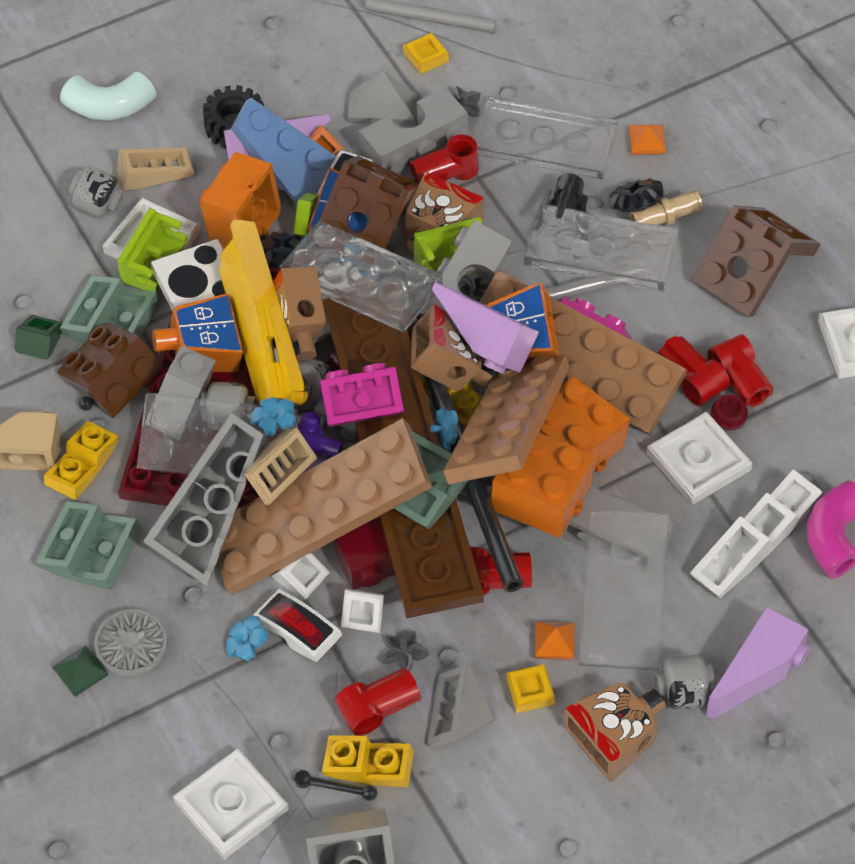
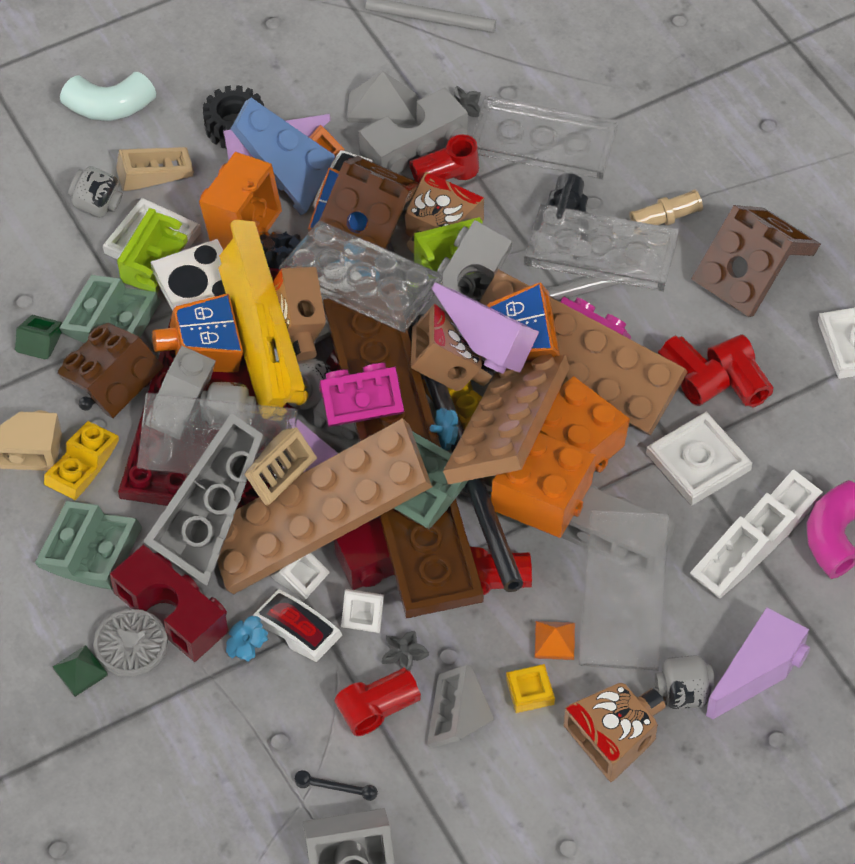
white tile [173,748,289,860] -> none
dark azure plant [249,398,296,436] -> none
lime tile [293,192,319,236] -> none
dark purple arm [297,412,344,458] -> none
yellow slope [322,735,414,788] -> none
yellow tile [403,33,449,74] -> none
black gear [609,178,665,212] -> none
orange slope [629,124,666,155] -> none
dark red plate [710,394,748,430] -> none
none -> dark red arch [109,544,228,663]

